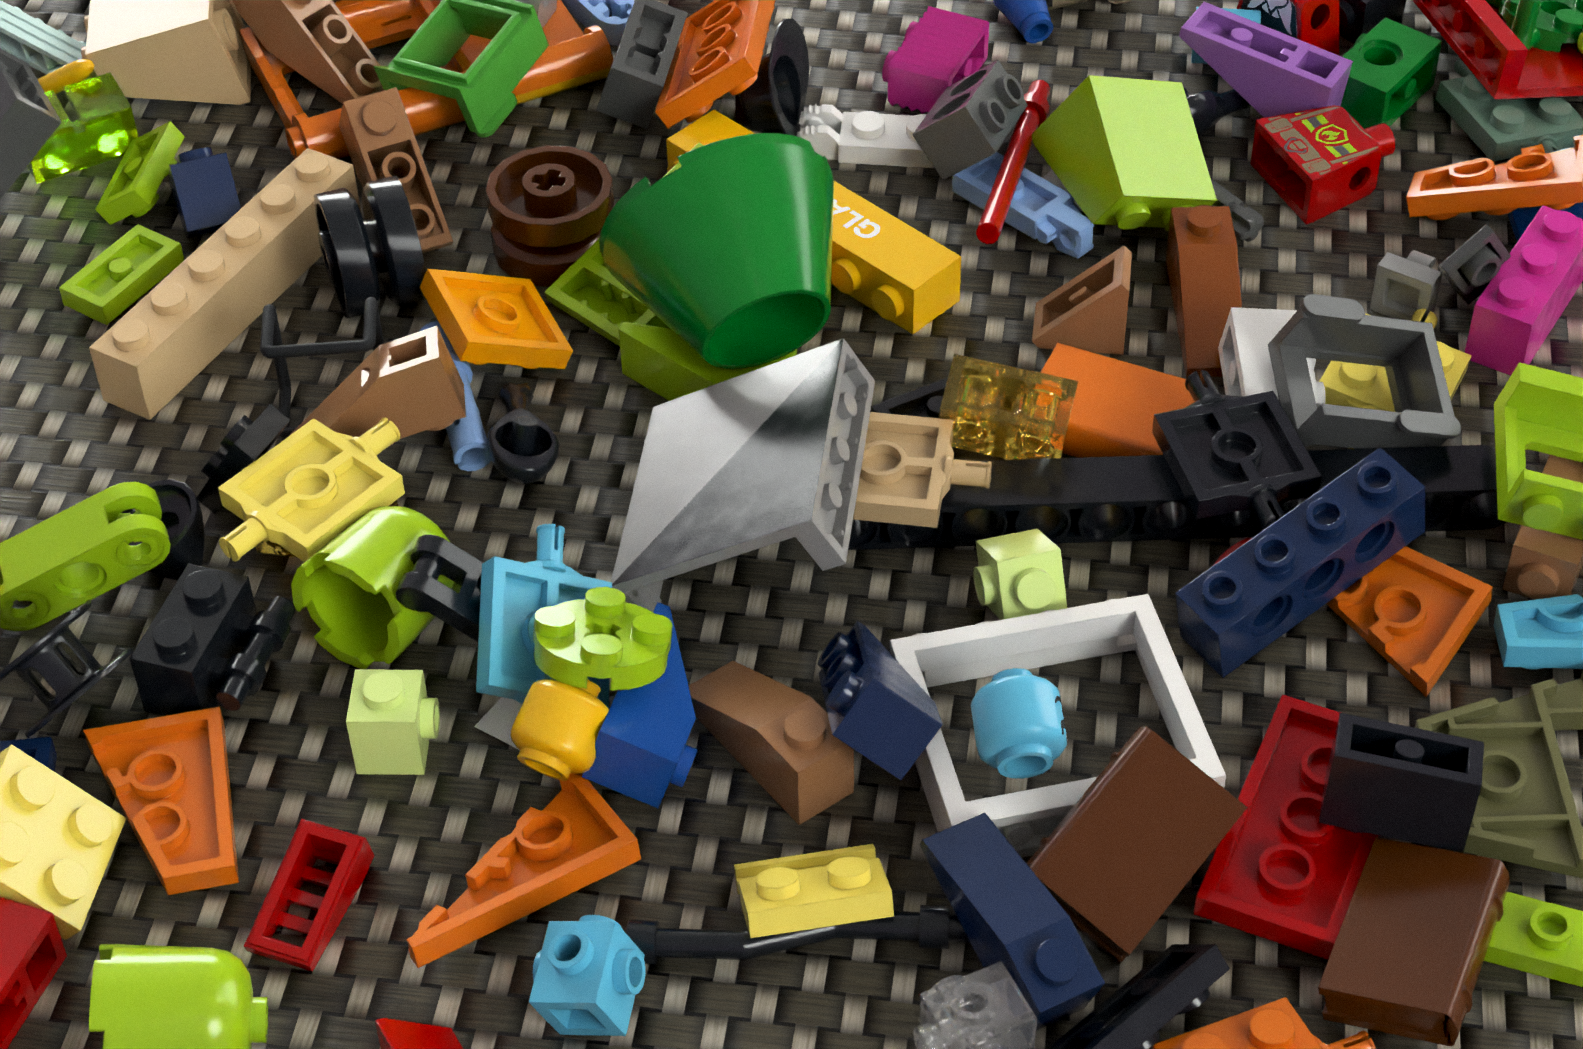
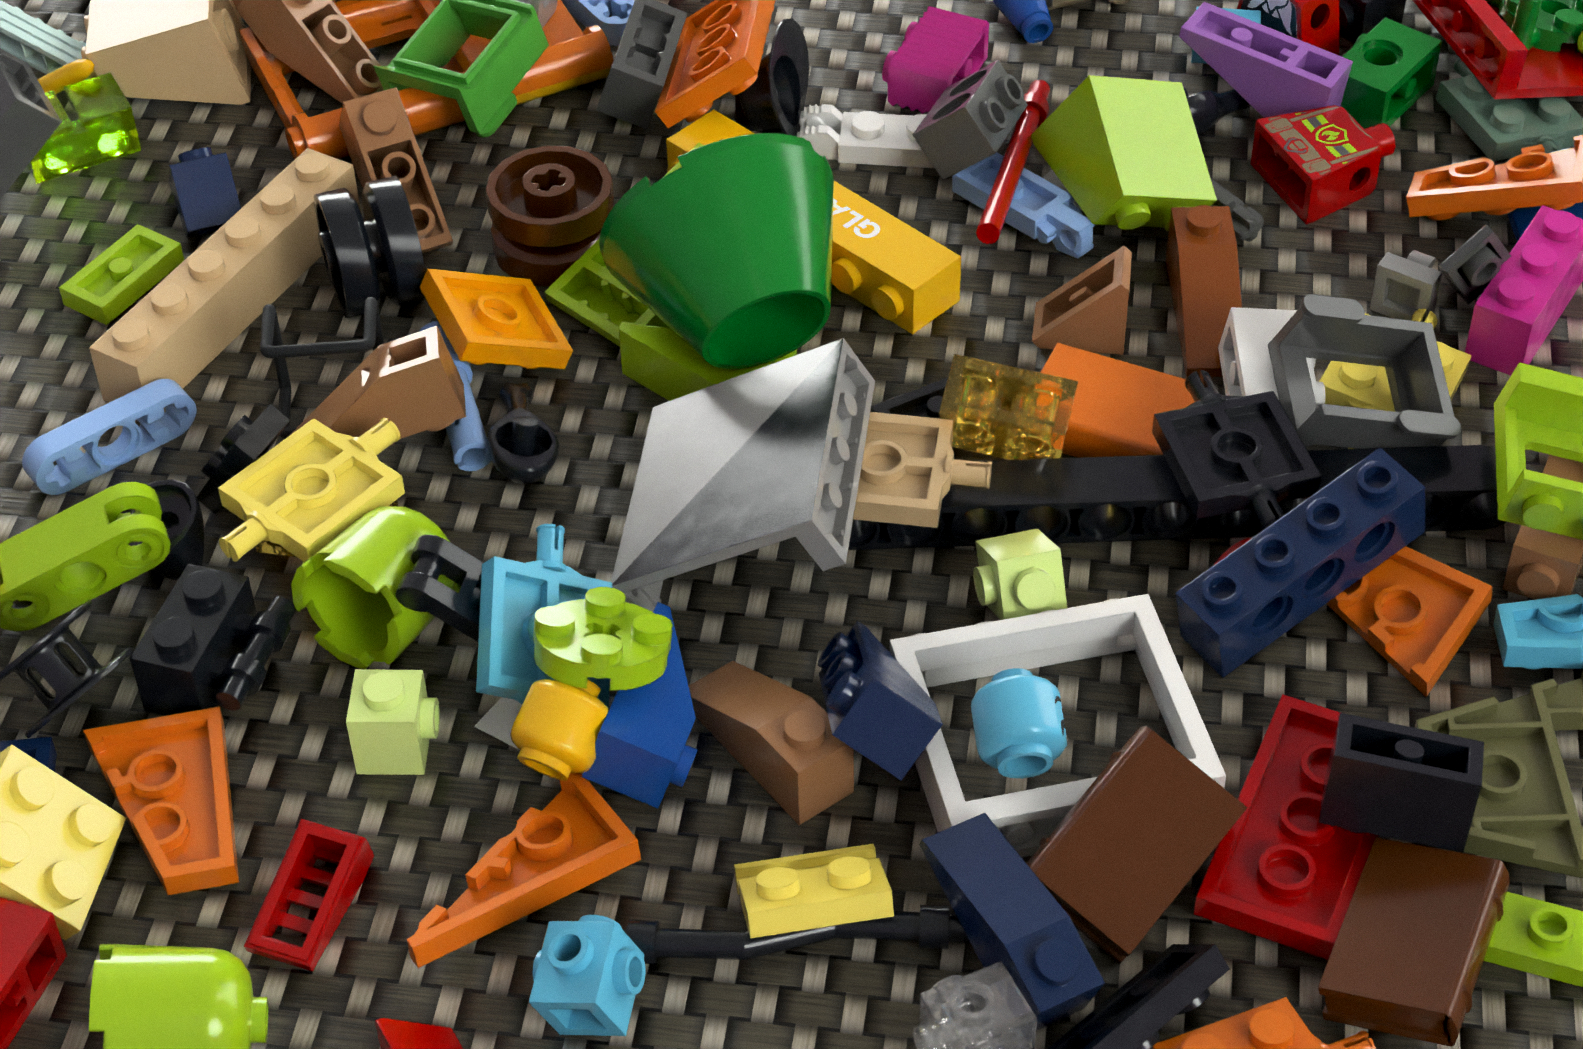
lime plate [95,121,185,225] -> none
none -> light blue beam [22,379,197,495]

